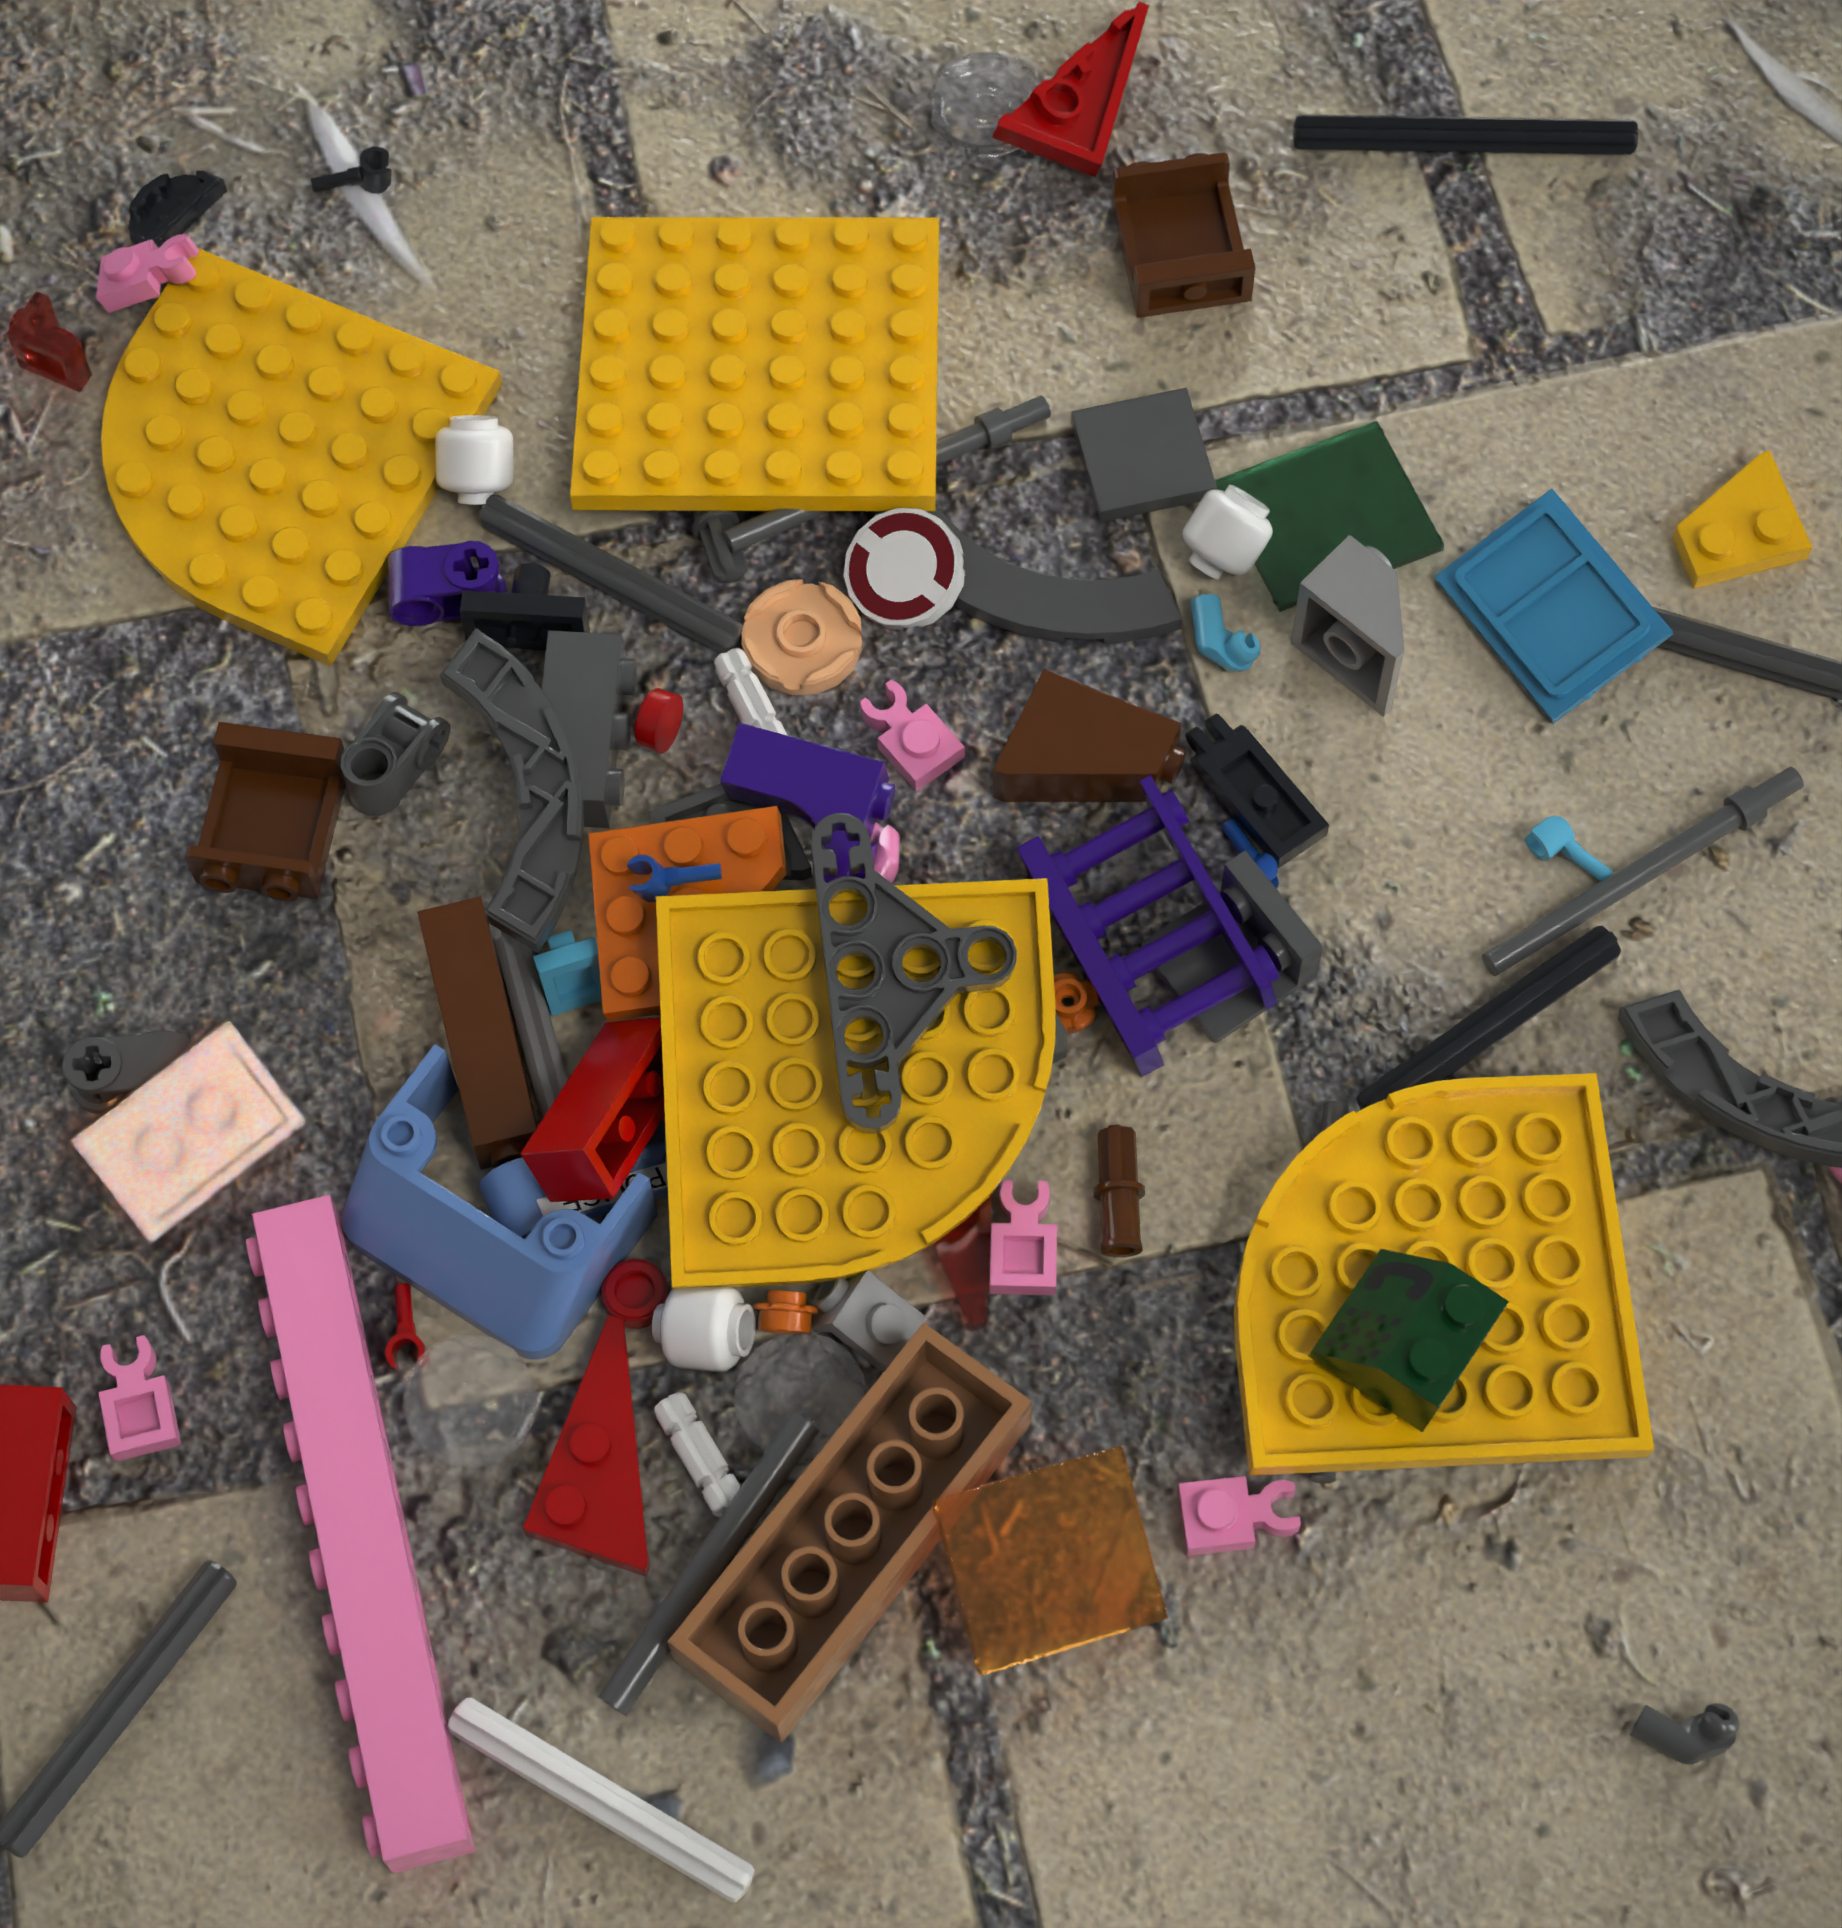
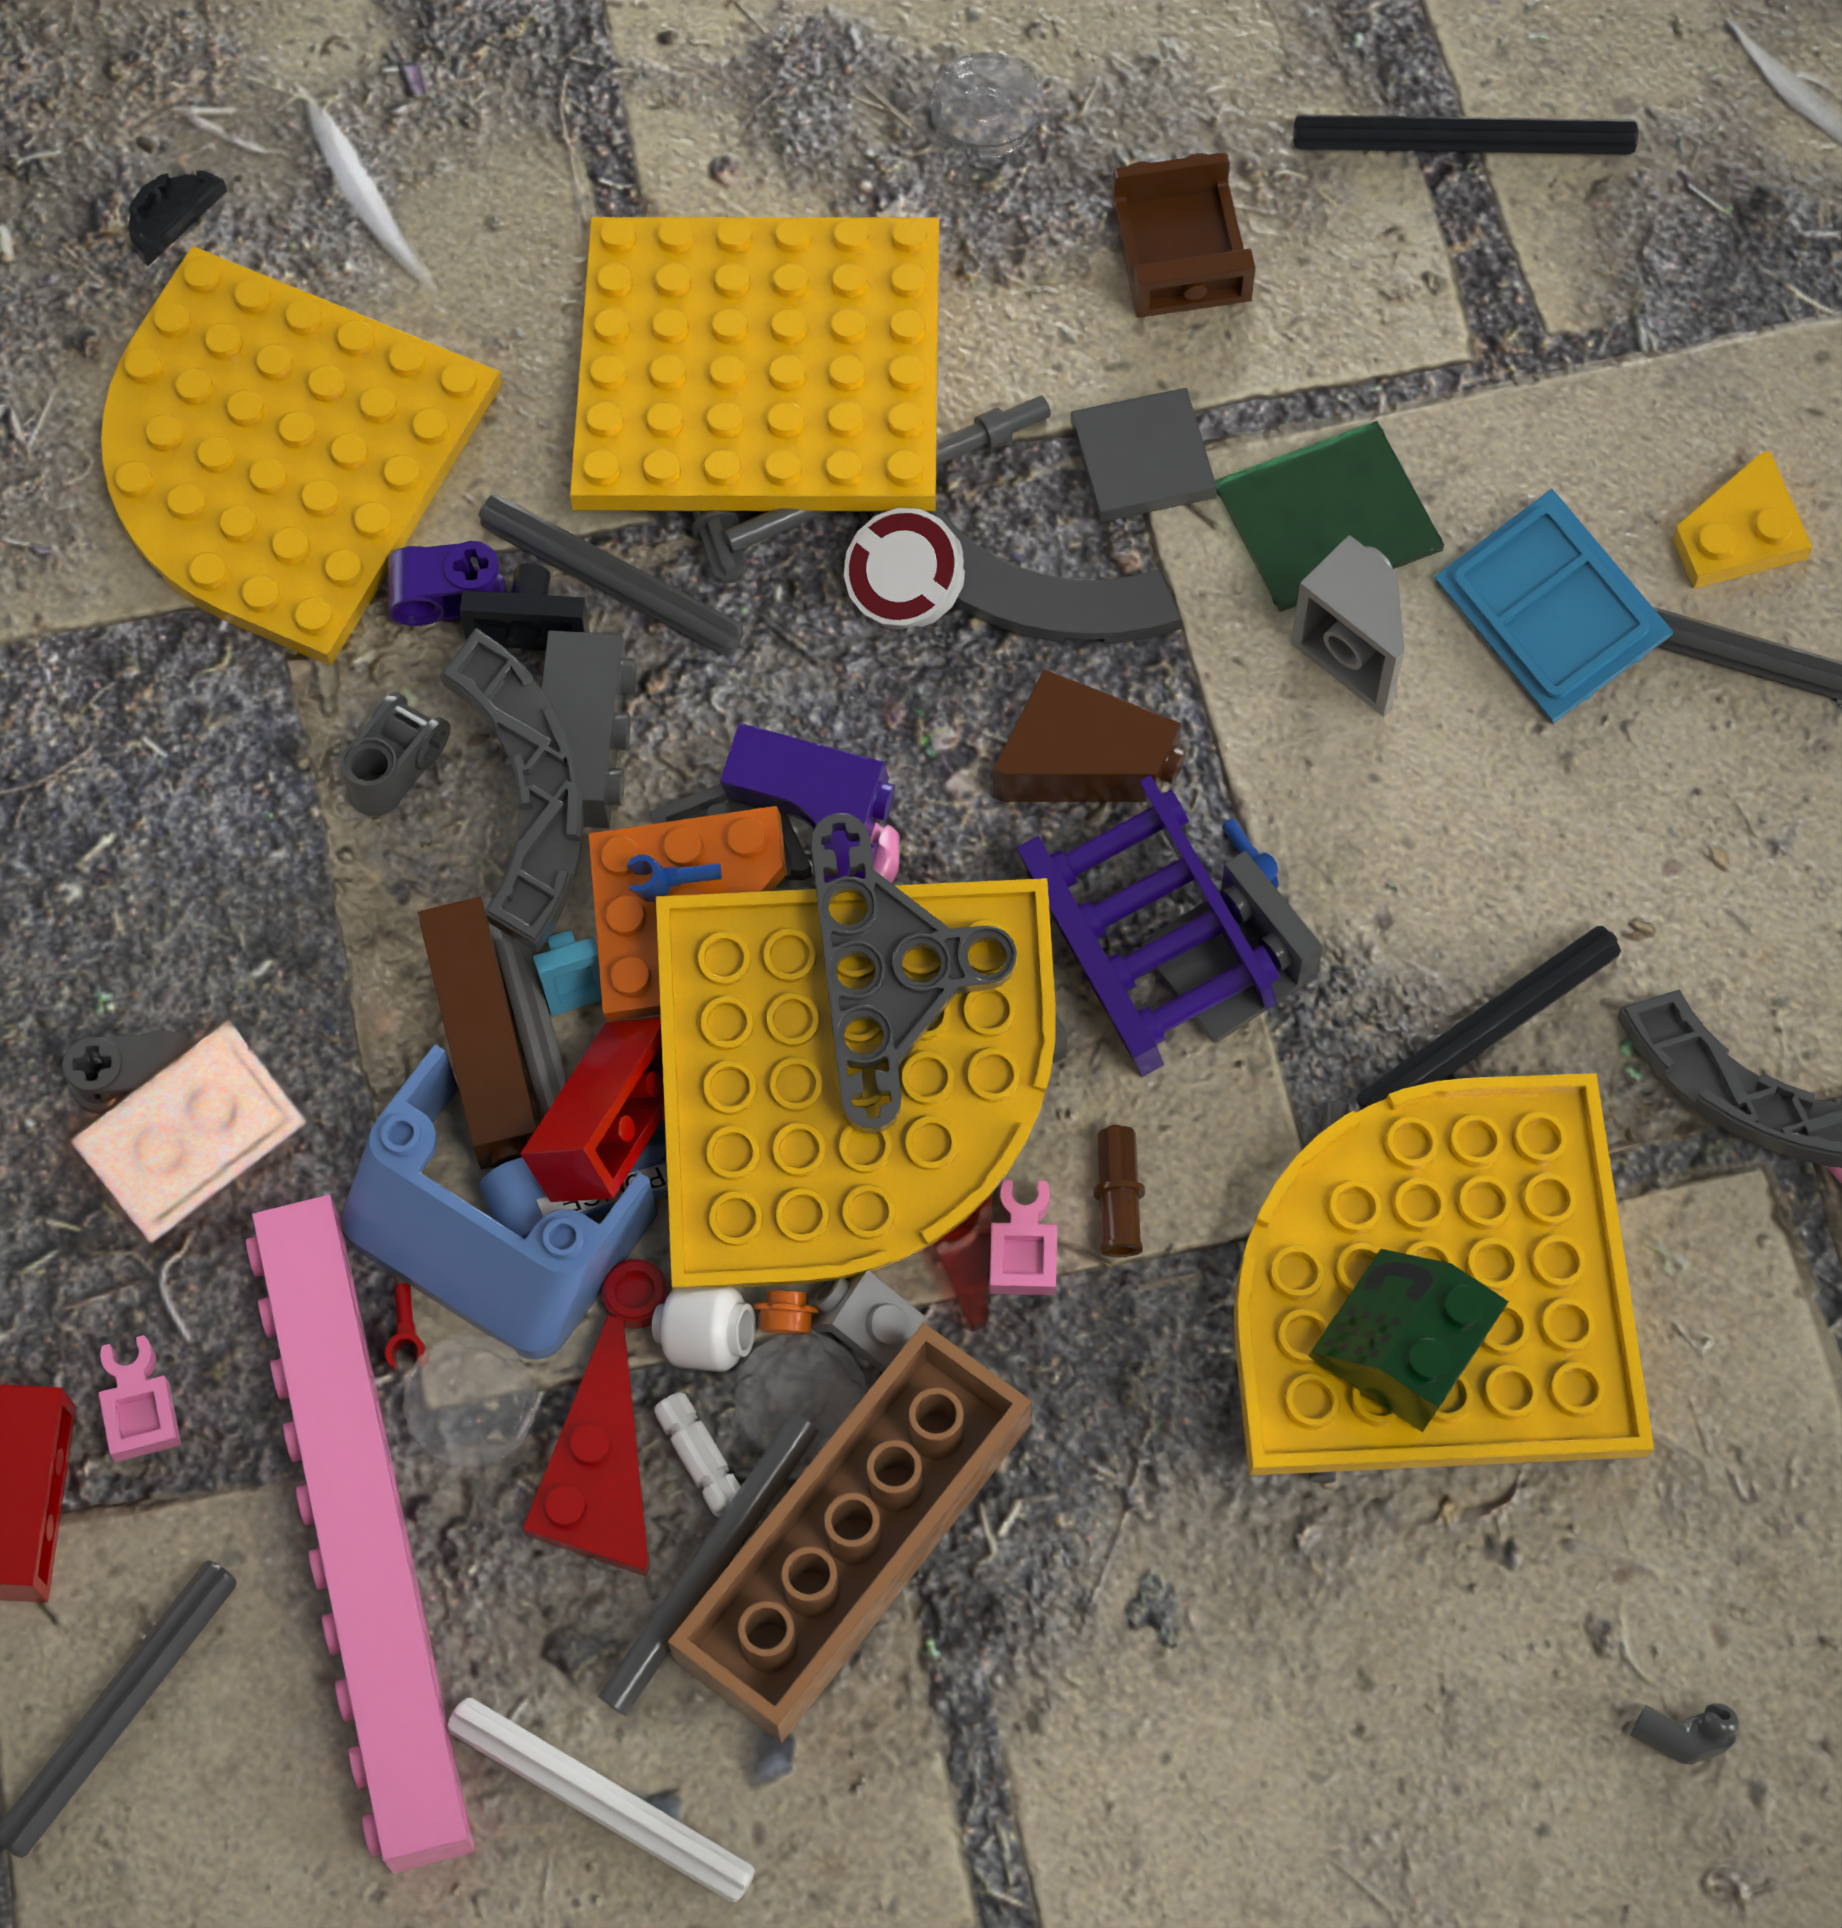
clear red bracket [6,291,92,392] -> none
bright pink plate [96,234,199,313] -> none
reddish brown panel [185,722,346,901] -> none
black hand [311,146,391,194] -> none
white head [435,415,514,505] -> none
red tile [634,688,684,754] -> none
white axle [714,648,787,735] -> none
light nougat tile [741,579,862,696] -> none
bright pink plate [860,680,965,792] -> none
clear orange piece [932,1445,1168,1676] -> none
red wing [992,1,1150,177] -> none
orange plate [1054,972,1099,1034] -> none
bright pink plate [1177,1476,1301,1556] -> none
white head [1182,485,1273,580] -> none
black hinge [1185,713,1329,868] -> none
medium azure arm [1191,594,1261,672] -> none
dark grey bar [1482,766,1804,976] -> none
medium azure hand [1525,816,1613,882] -> none

